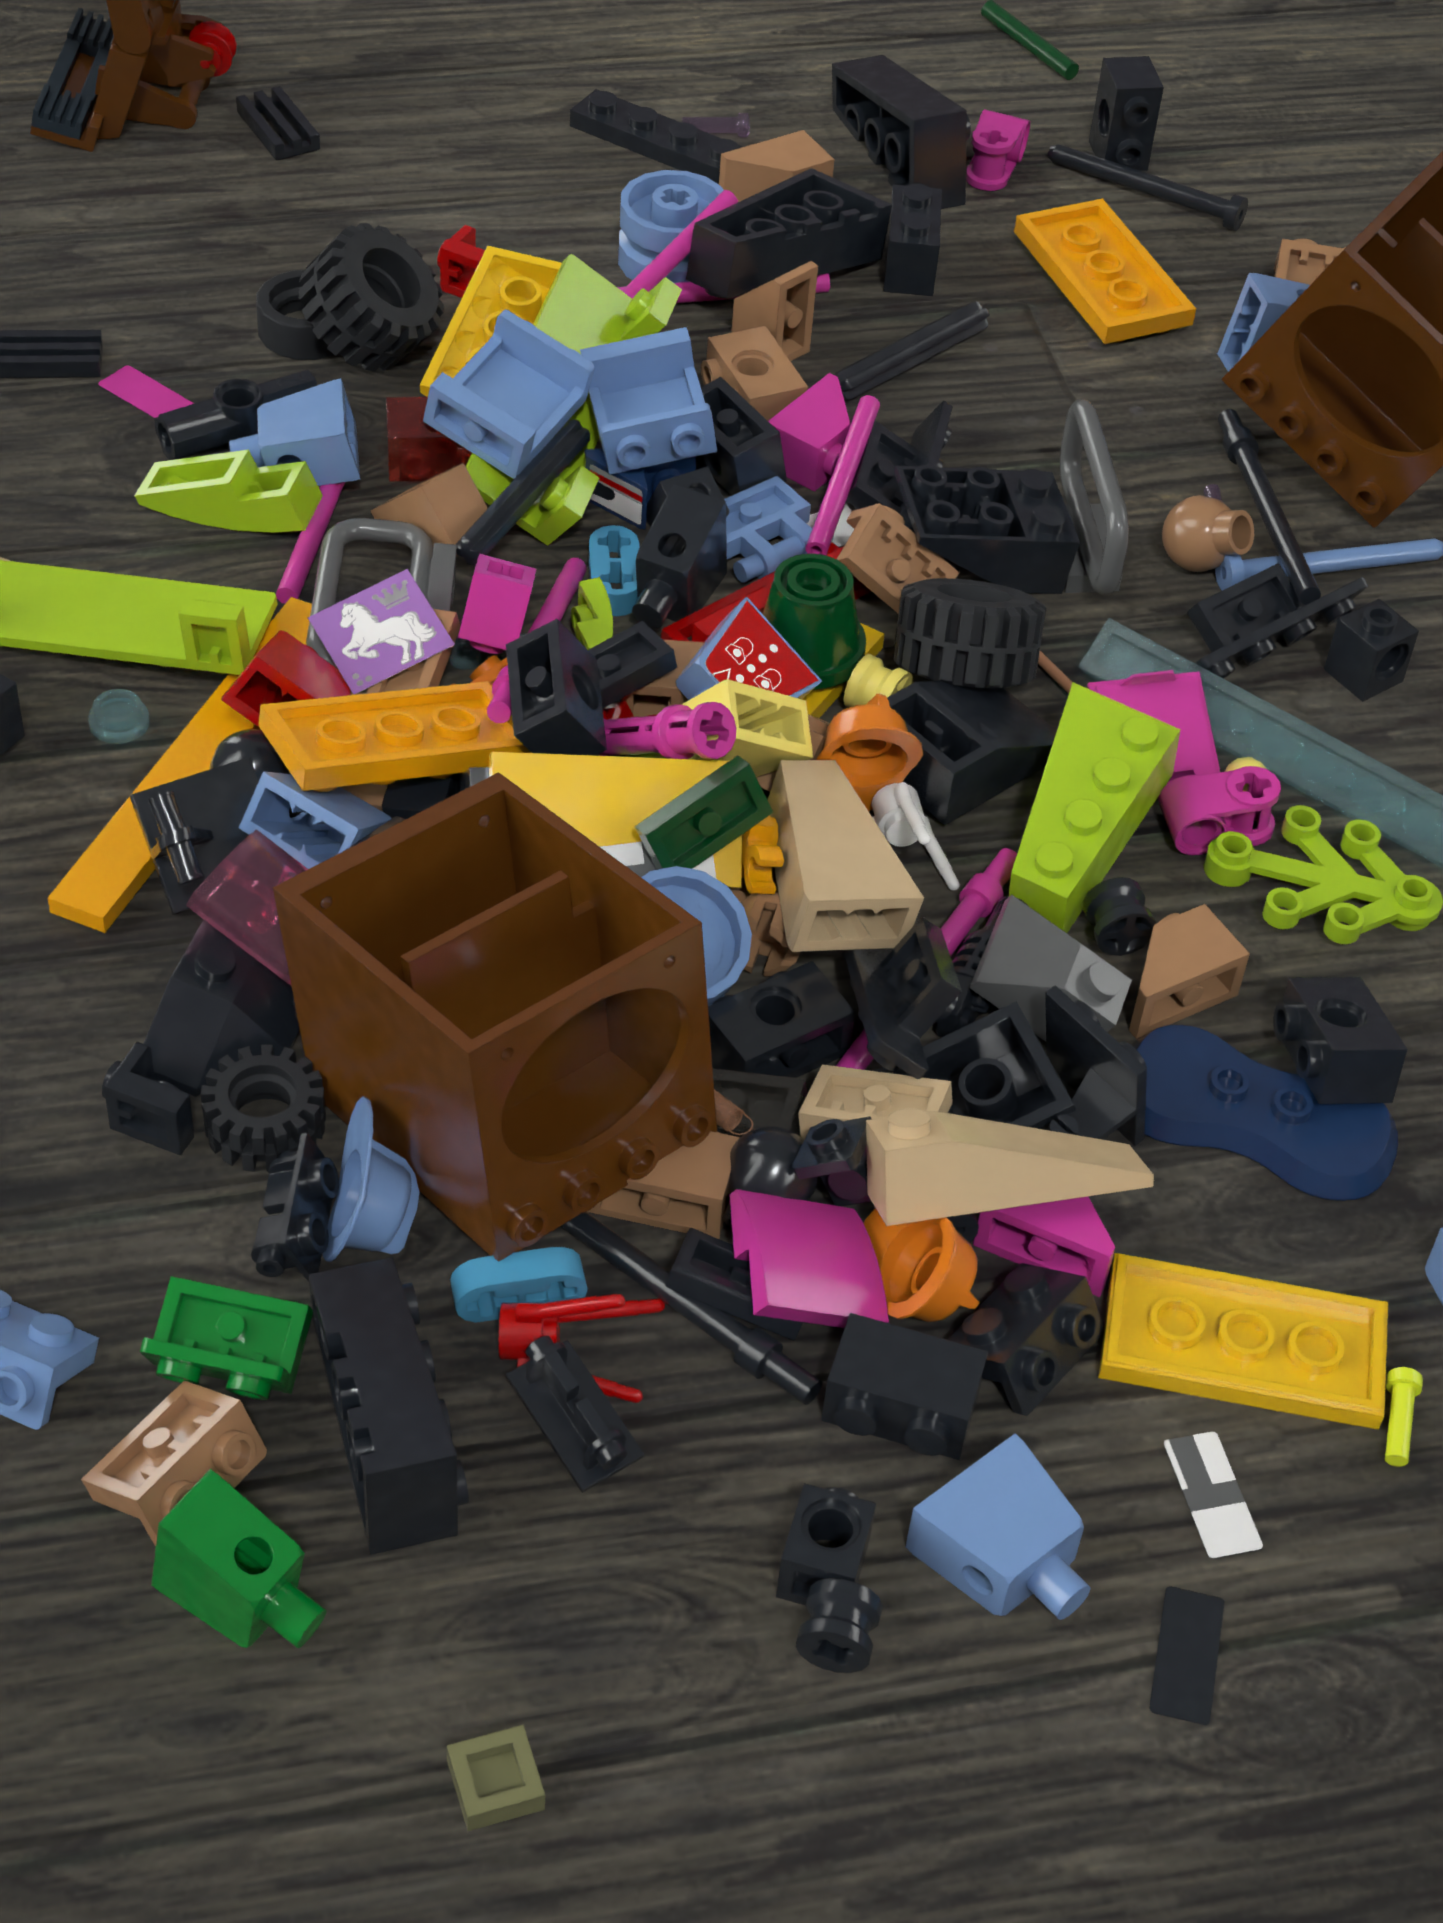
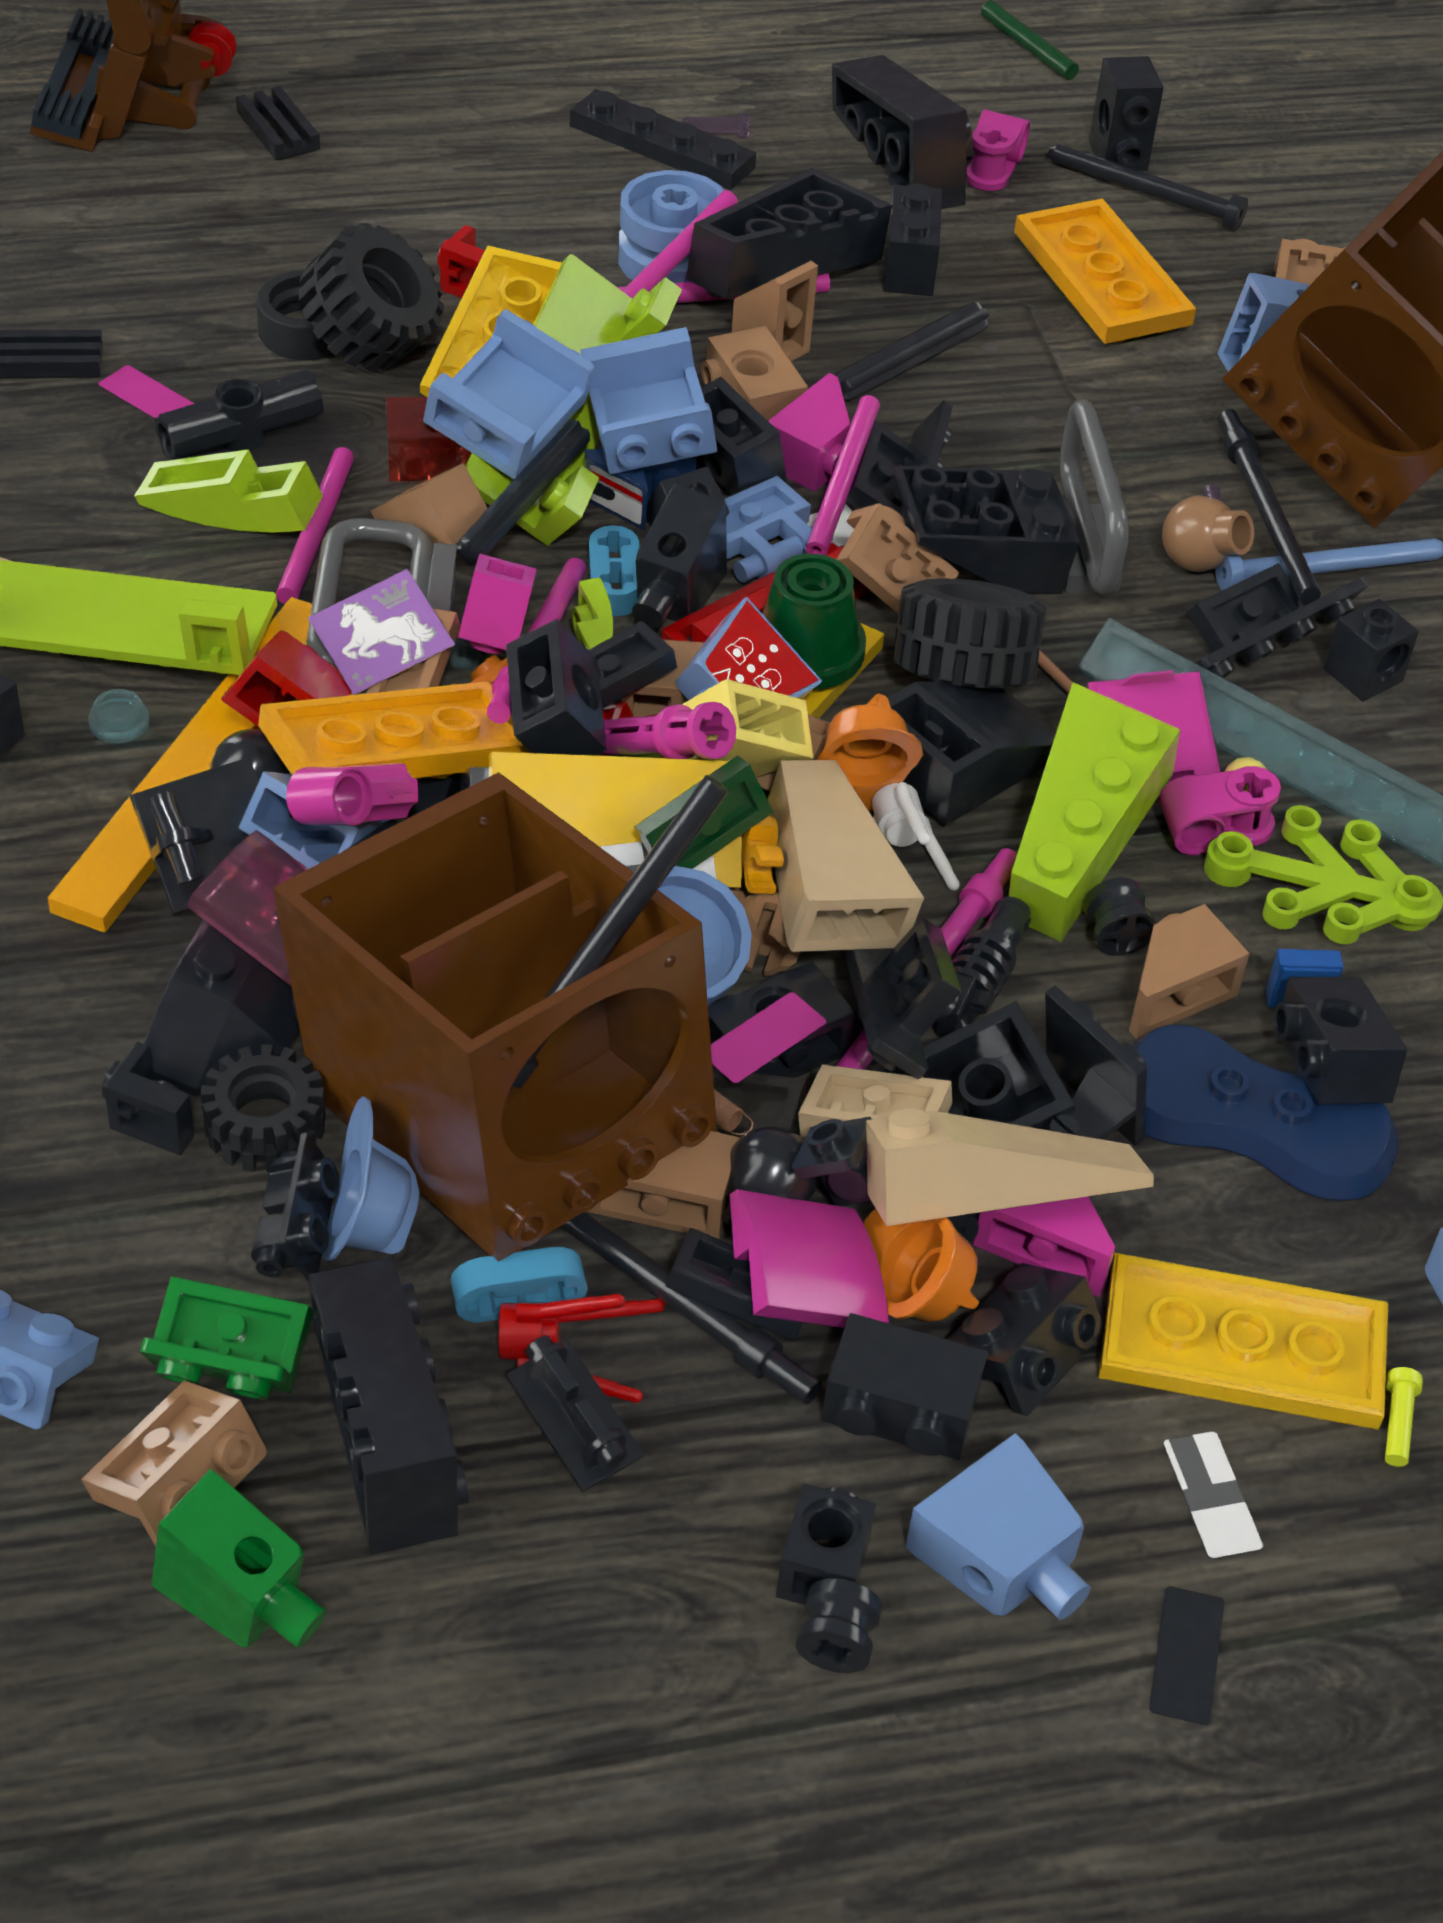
medium blue torso [229,378,360,486] -> none
olive plate [447,1725,545,1831] -> none
medium nougat slope [719,130,834,202] -> none
light yellow wheel [843,654,913,707] -> none
dark grey slope [969,895,1132,1041] -> none
none -> dark pink piece [286,763,418,826]
none -> black bar [508,775,729,1095]
none -> dark pink sticker [711,992,826,1083]
none -> blue tile [1265,949,1344,1008]

